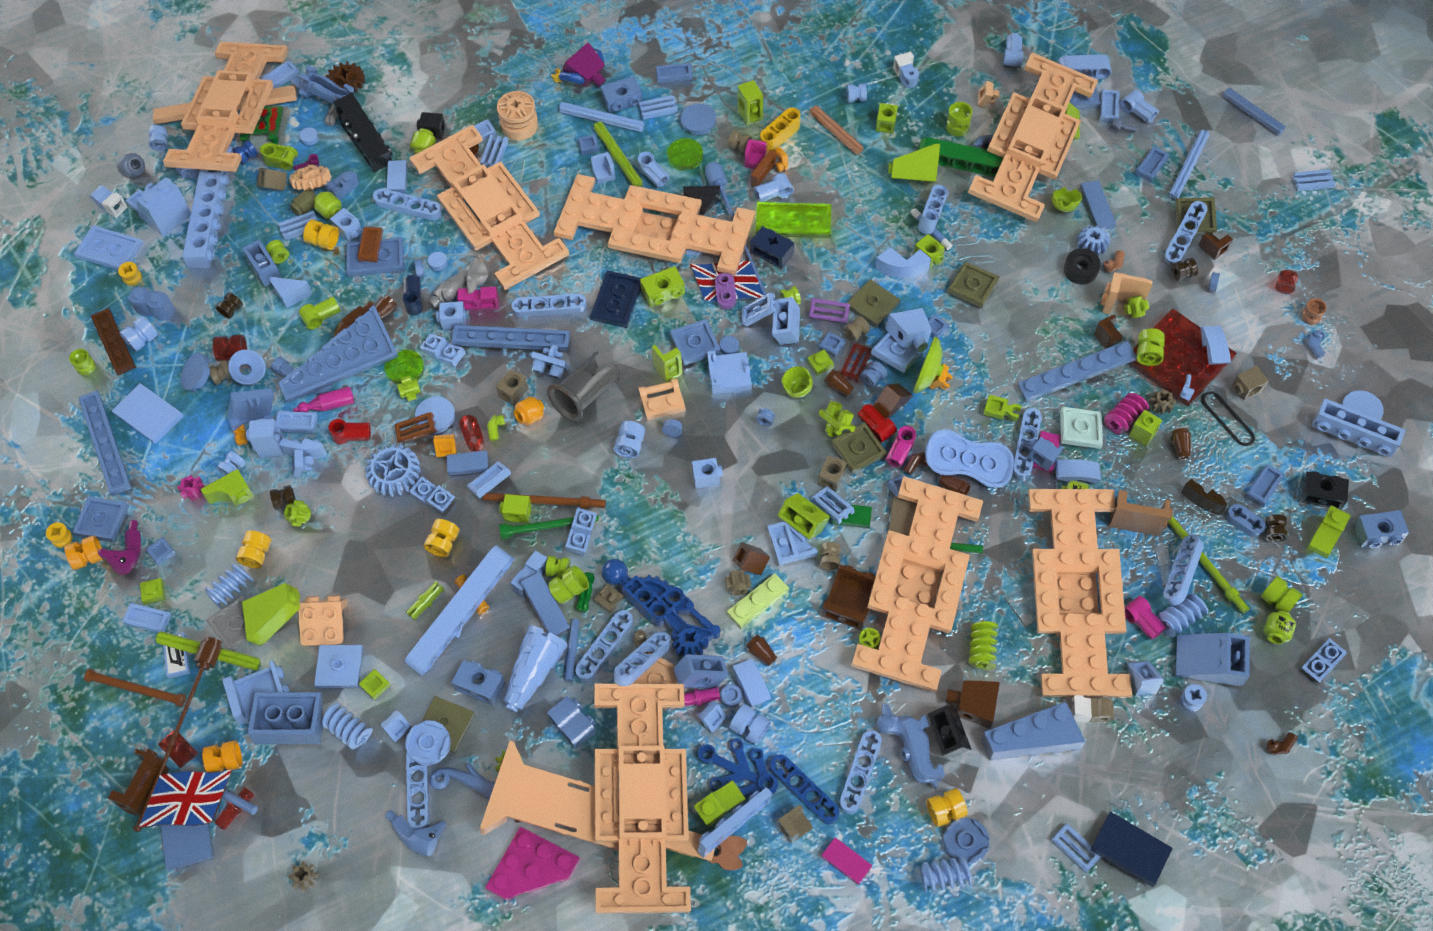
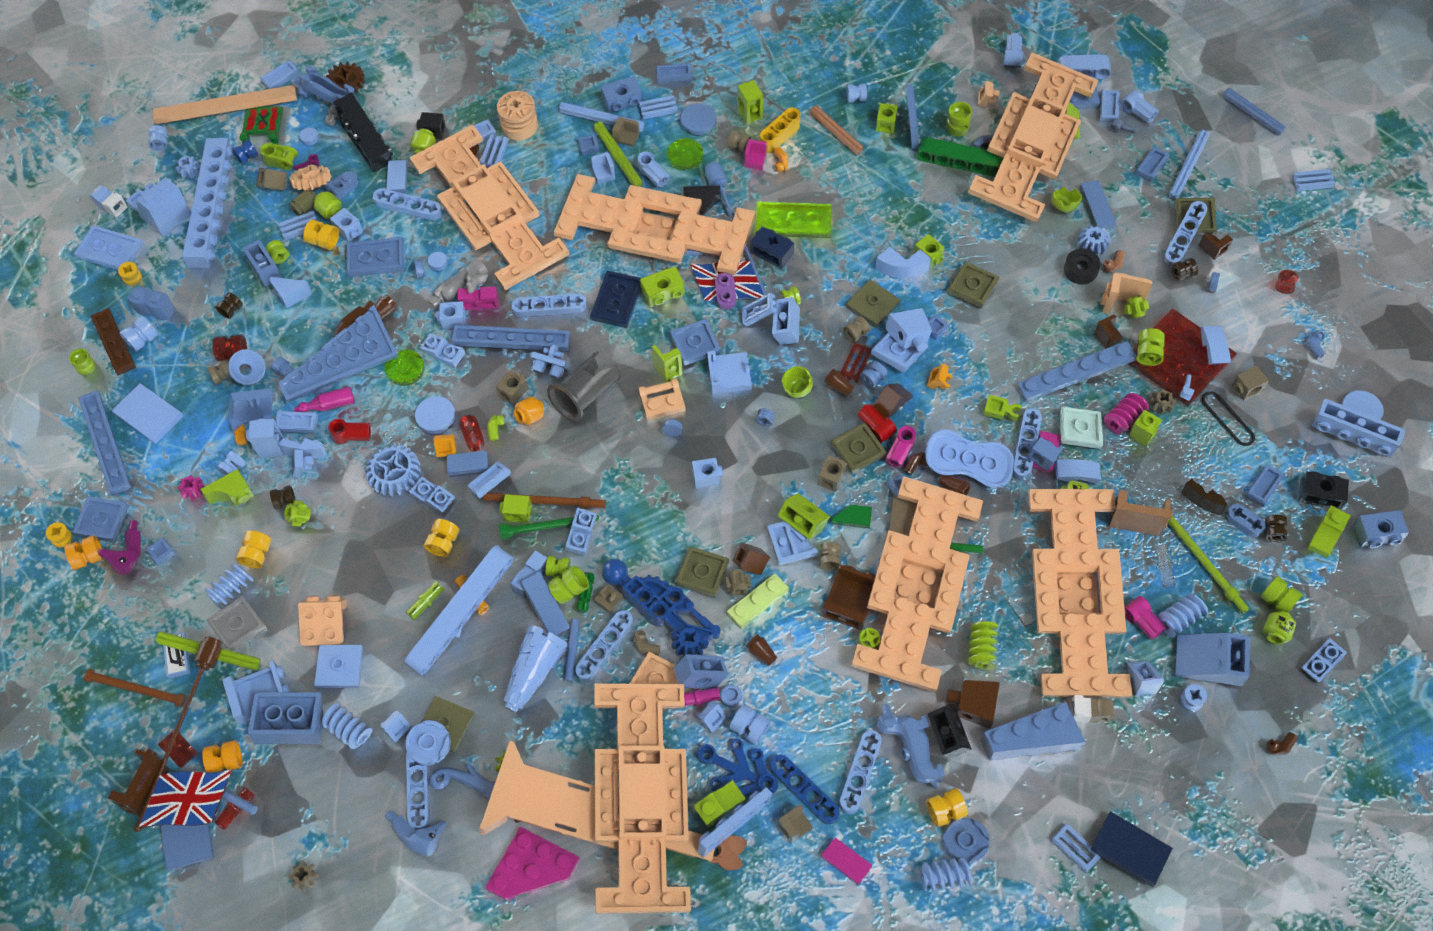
sand blue head [117,153,145,178] -> none
light blue tile [122,603,172,633] -> none
lime plate [140,578,166,605] -> none
light nougat piece [163,42,288,172] -> none
medium blue tile [181,353,210,392] -> none
lime slope [242,583,300,646] -> none
lime piece [299,296,341,330] -> none
dark orange tile [357,227,383,262] -> none
lime plate [359,669,391,700] -> none
dark orange tile [394,412,437,444] -> none
lime gear [397,376,421,402] -> none
dark blue piece [402,275,423,315] -> none
medium blue brick [451,660,505,706] -> none
medium blue brick [546,696,596,749] -> none
magenta torso [551,43,606,88] -> none
light blue wheel [613,421,646,458] -> none
light blue beam [614,632,671,686] -> none
medium blue tile [720,336,739,355] -> none
light blue slope [731,658,771,707] -> none
dark orange tile [751,150,776,187] -> none
light blue piece [754,173,794,203] -> none
lime plate [807,350,834,376] -> none
medium lavender tile [809,298,850,324] -> none
light blue tile [811,486,854,524] -> none
lime hips [818,401,856,437] -> none
medium blue tile [819,332,846,358] -> none
lime slope [888,144,940,182] -> none
leg [893,52,919,88] -> none
bar [911,208,953,250] -> none
lime dish [913,336,944,394] -> none
light blue beam [918,185,948,234] -> none
light blue beam [1163,534,1204,605] -> none
reddish brown cone [1170,428,1191,460] -> none
nougat wheel [1301,298,1327,325] -> none
none -> dark tan panel [612,117,640,147]
none -> olive plate [675,546,729,598]
none -> medium blue tile [906,84,919,151]

